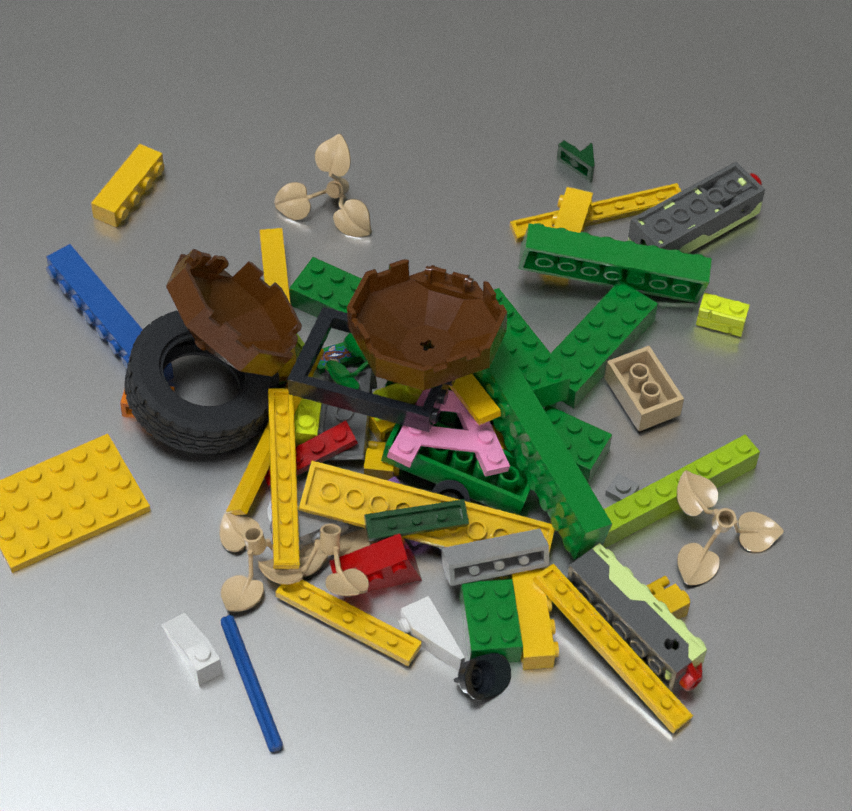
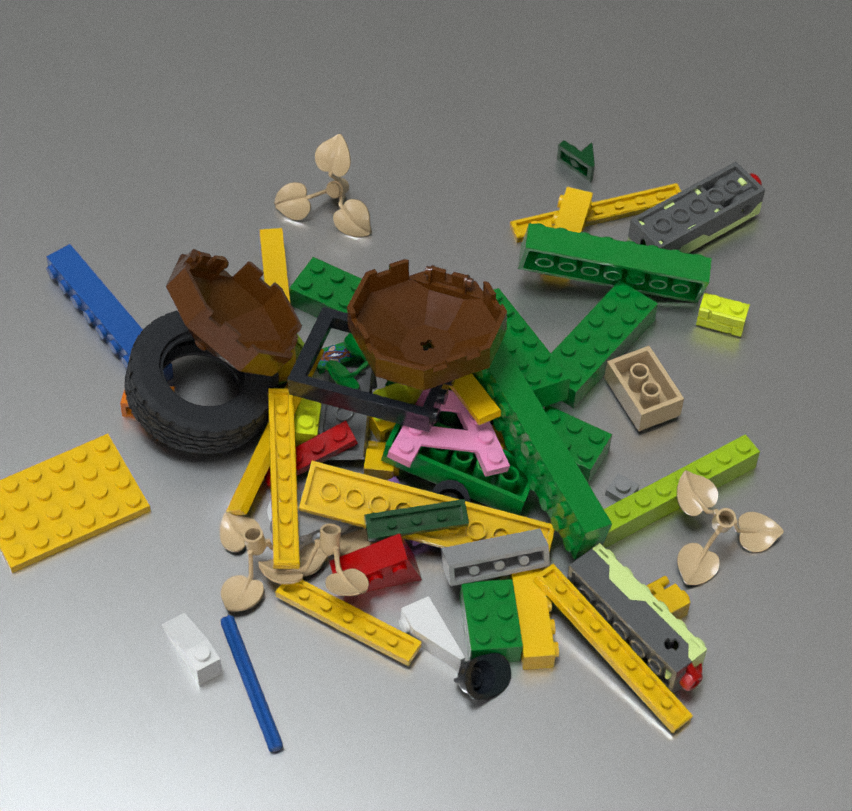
yellow brick [91,144,165,227] -> none

